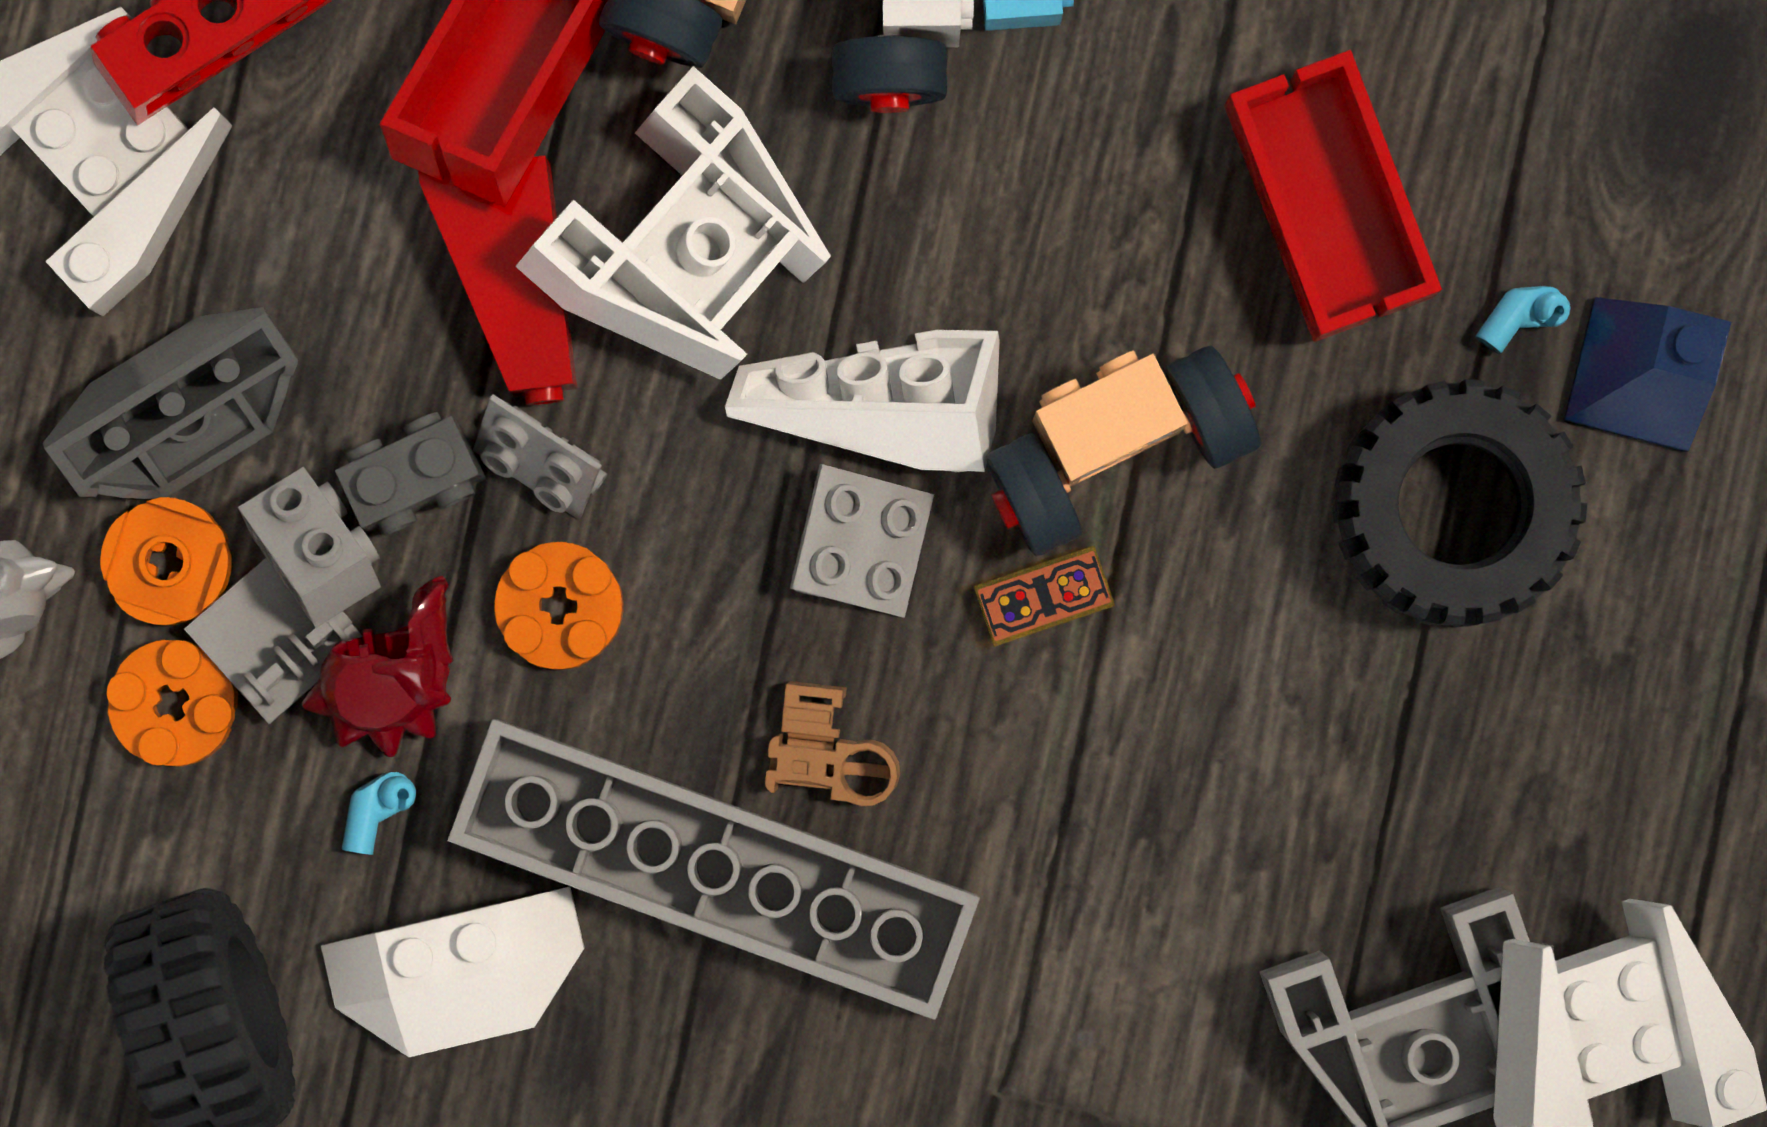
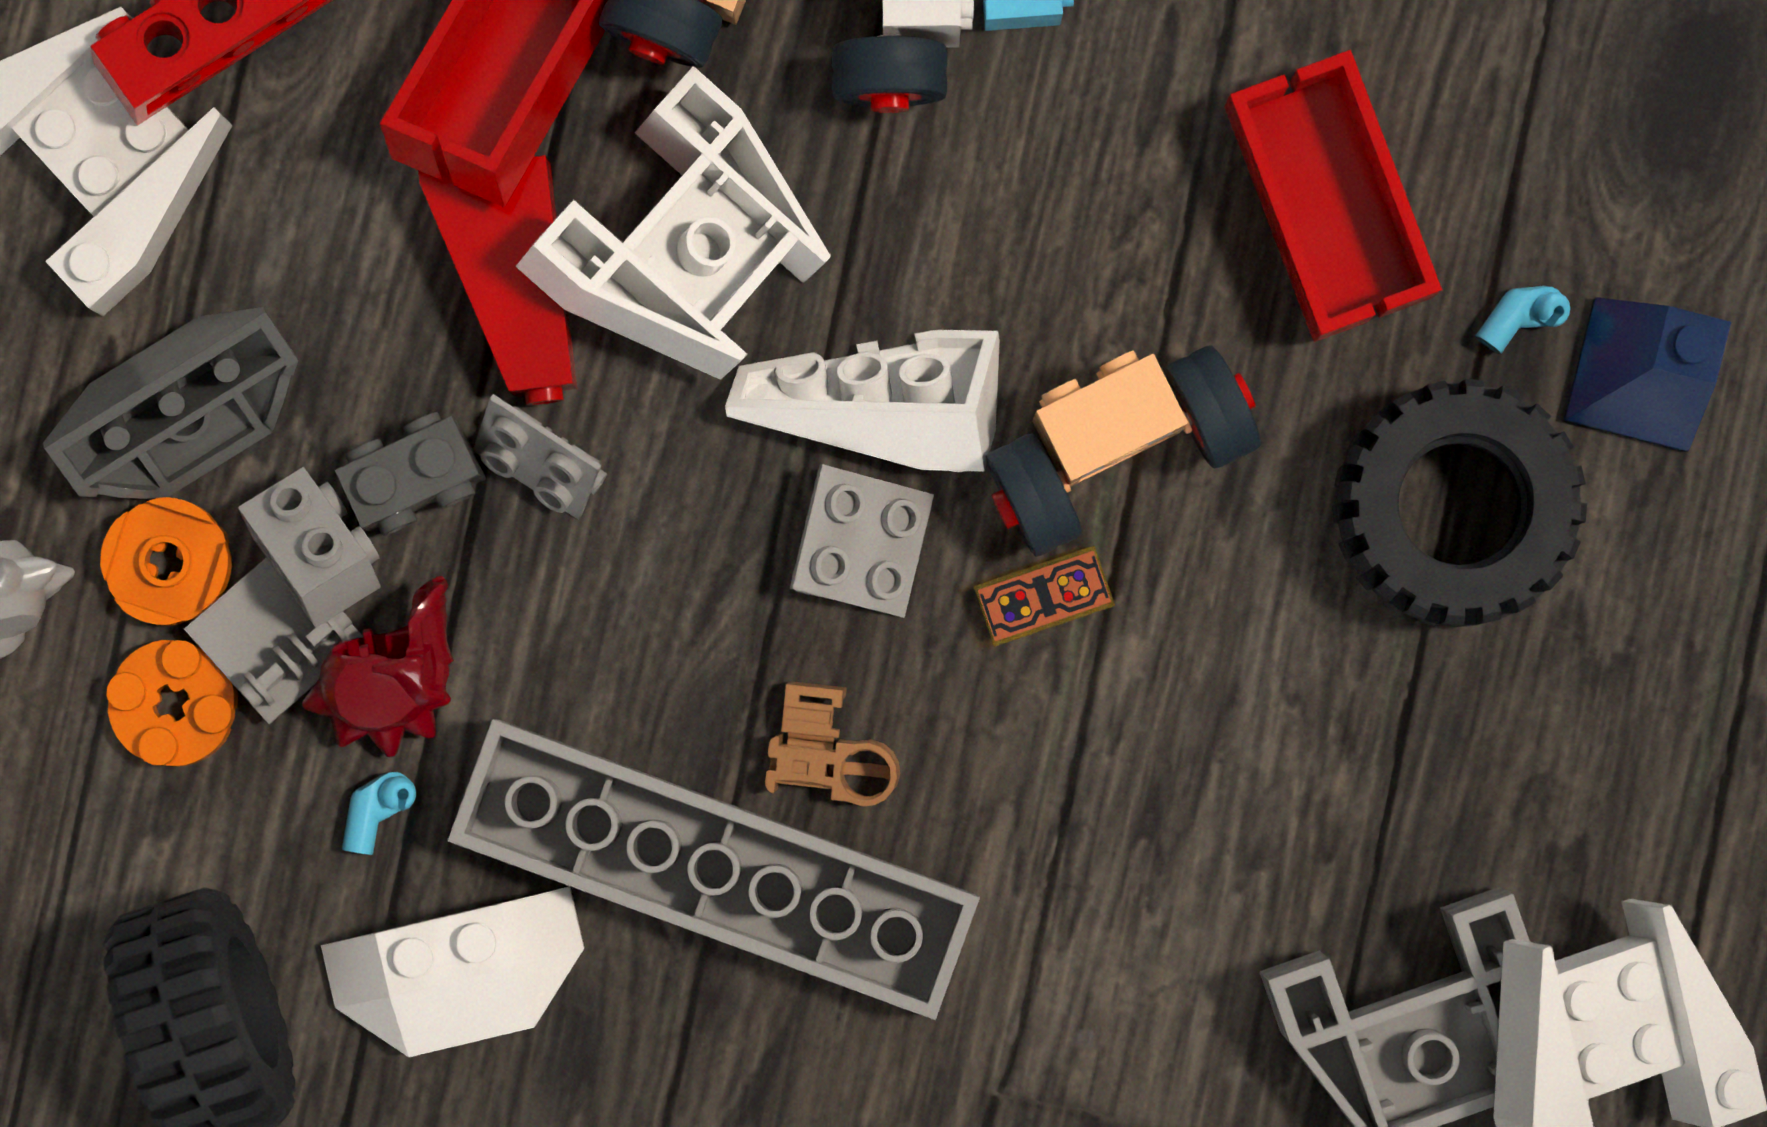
orange plate [495,542,624,670] -> none

